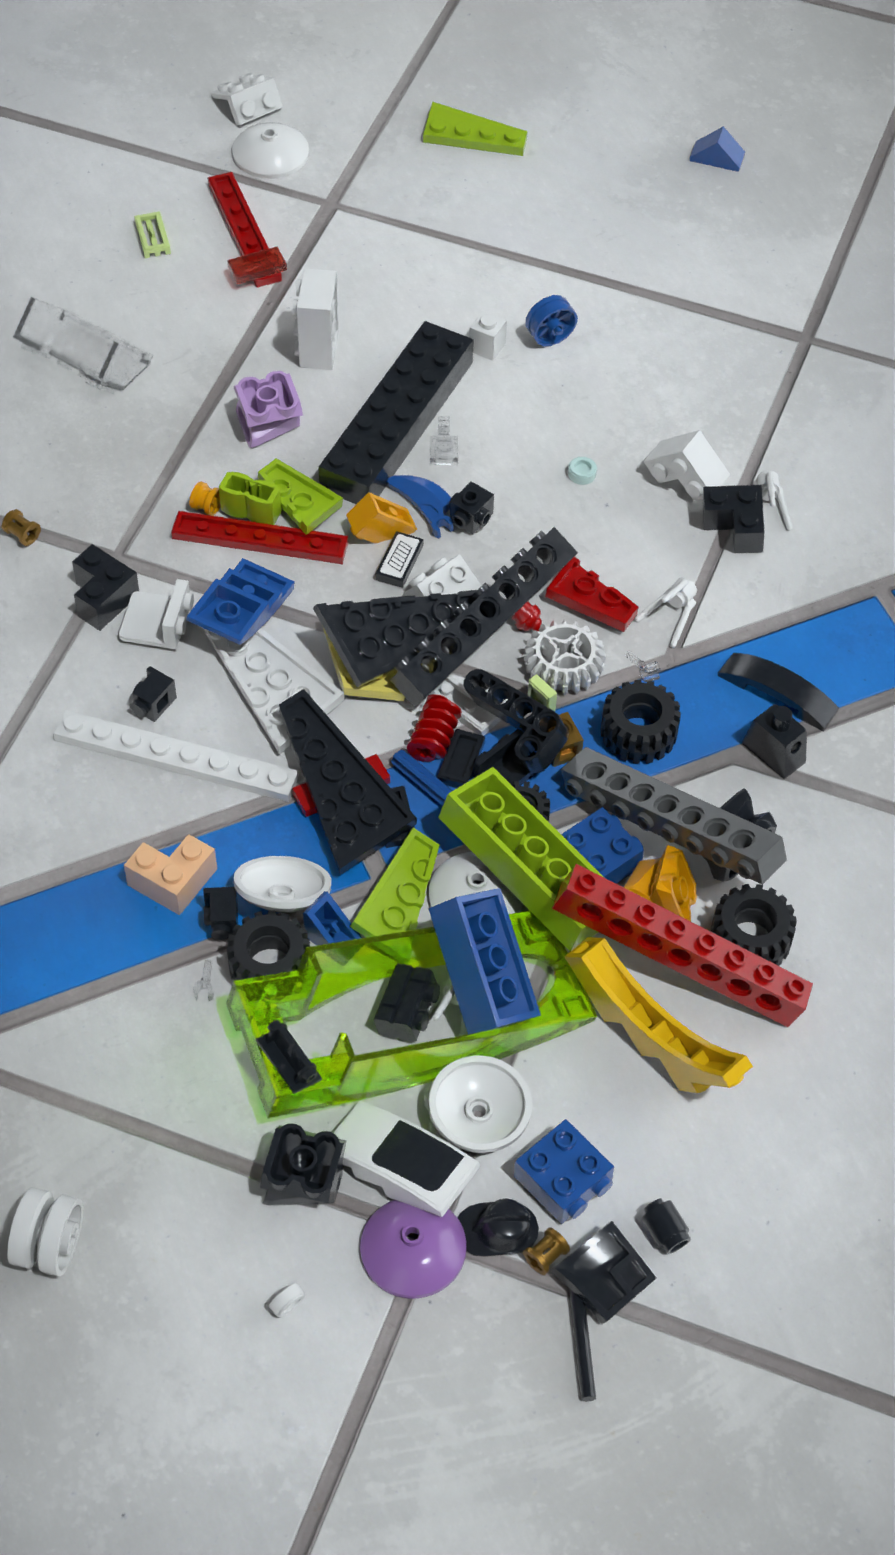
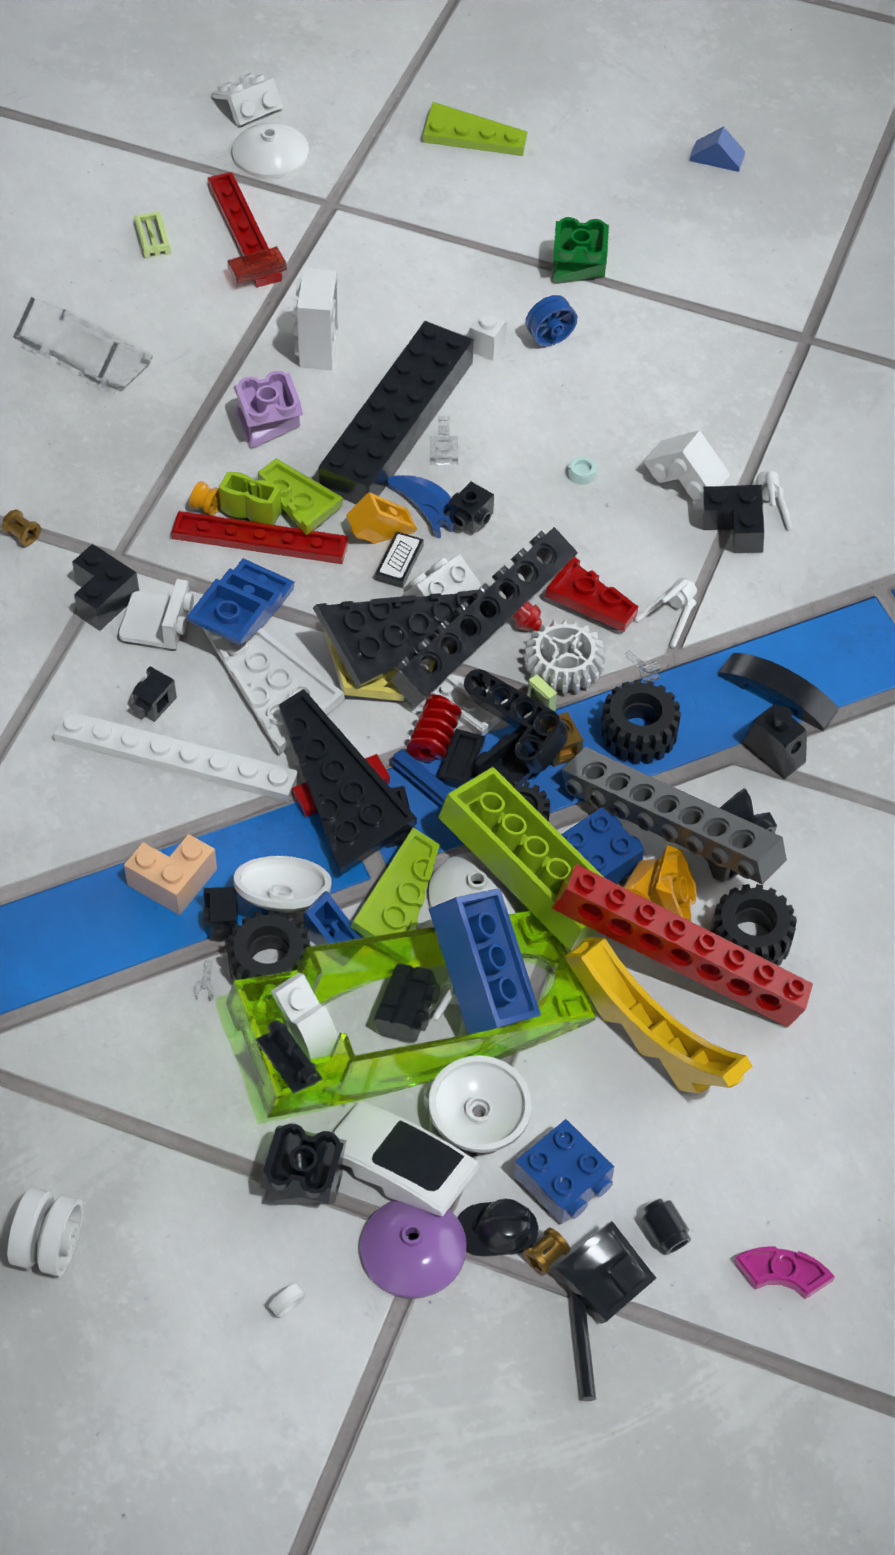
none -> white arch [270,973,339,1066]
none -> green piece [551,217,609,283]
none -> dark pink tile [734,1246,835,1300]

